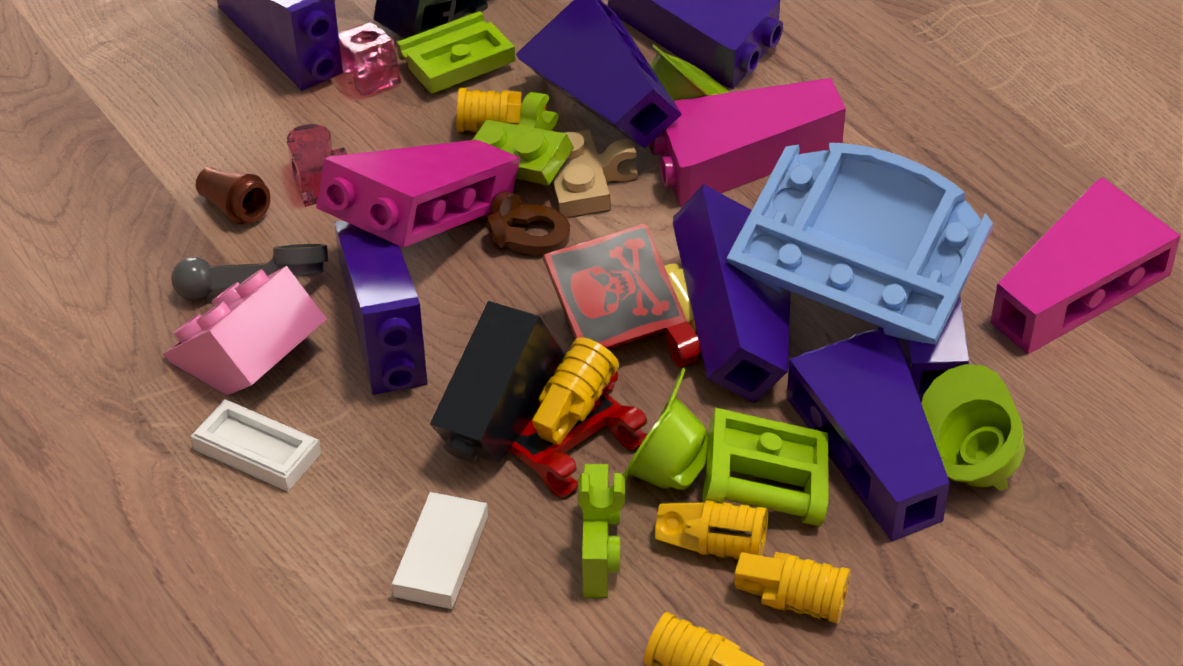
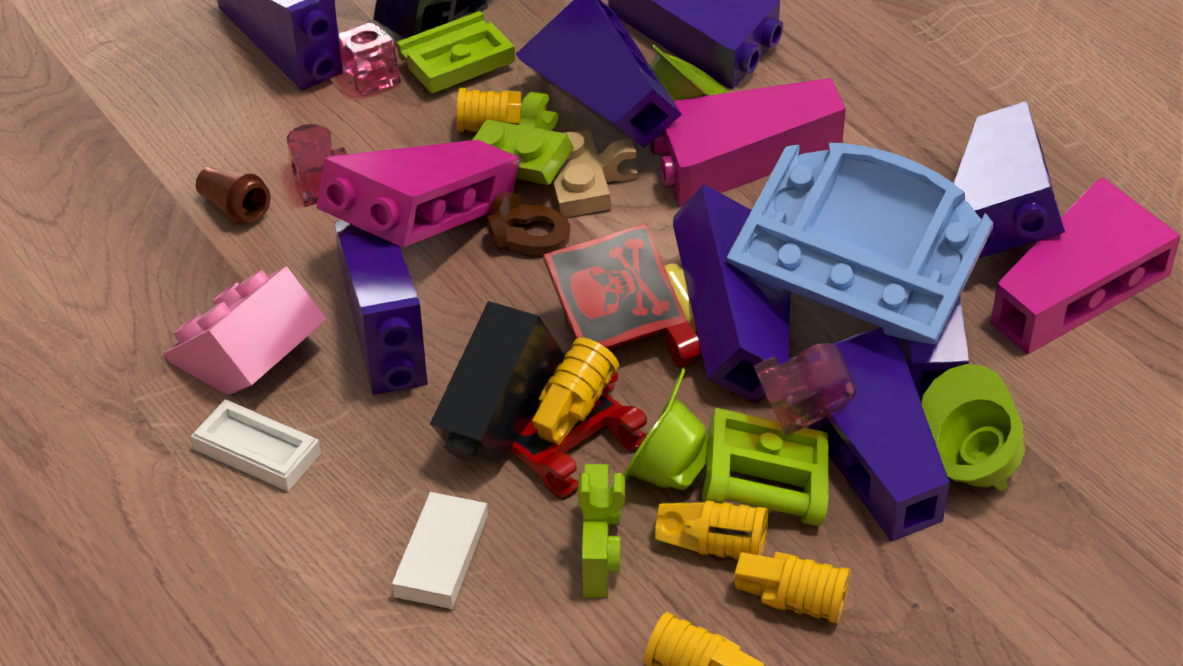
dark grey piece [171,244,328,300] -> none
none -> clear pink leg [754,343,857,436]
none -> slope [954,101,1065,259]

